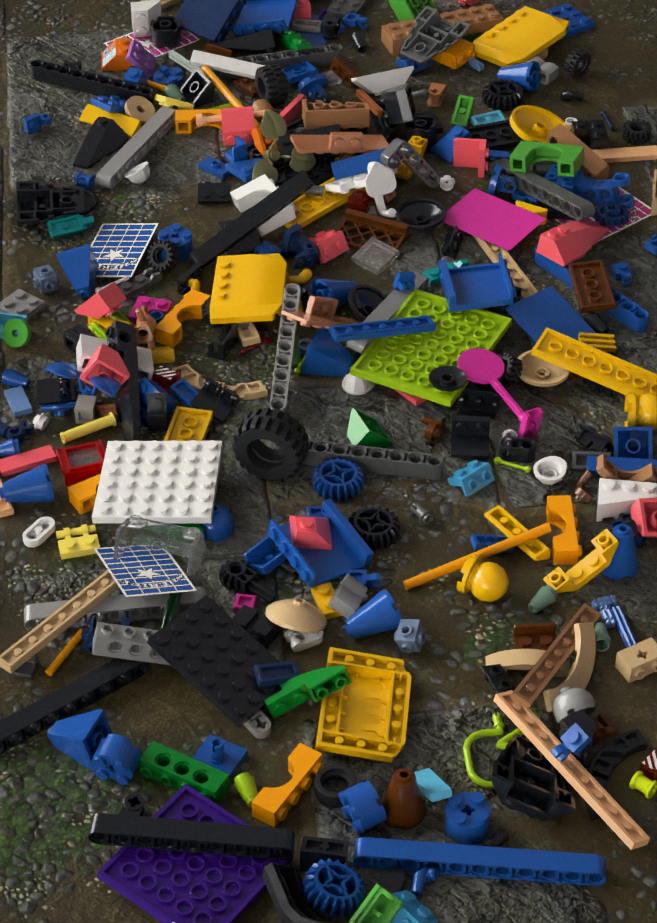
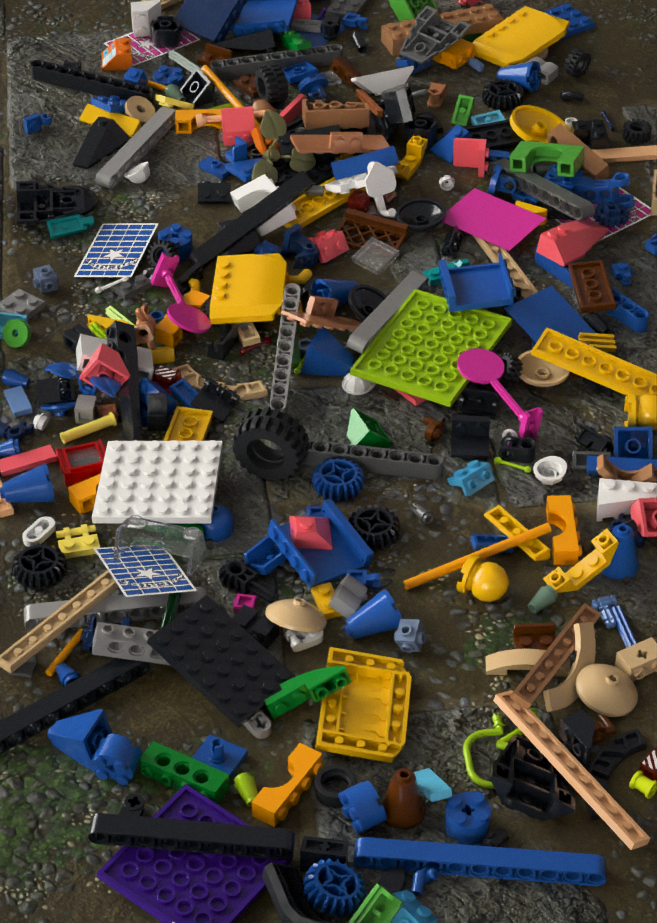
blue slope [56,244,98,298] -> none
blue bush [74,171,96,189] -> none
coral slope [74,282,127,319] -> none
medium lavender plate [126,39,156,79] -> none
dark pink plate [128,296,173,323] -> none
white tile [190,50,283,79] -> none
dark blue tile [253,661,300,687] -> none
blue tile [329,315,436,342] -> none
dark grey beam [380,138,440,188] -> none
blue tile [393,272,416,292] -> none
black dish [429,366,466,391] -> none
black hinge [481,664,516,694] -> none
plate [551,722,592,762] -> none
light grey cylinder [553,685,598,724] -> none
reddish brown plate [574,470,594,504] -> none
sand green cone [594,622,612,652] -> none
none -> black gear [12,542,67,590]
none -> blue cone [56,663,81,687]
none -> dark pink piece [150,252,211,333]
none -> tan dish [576,664,638,717]

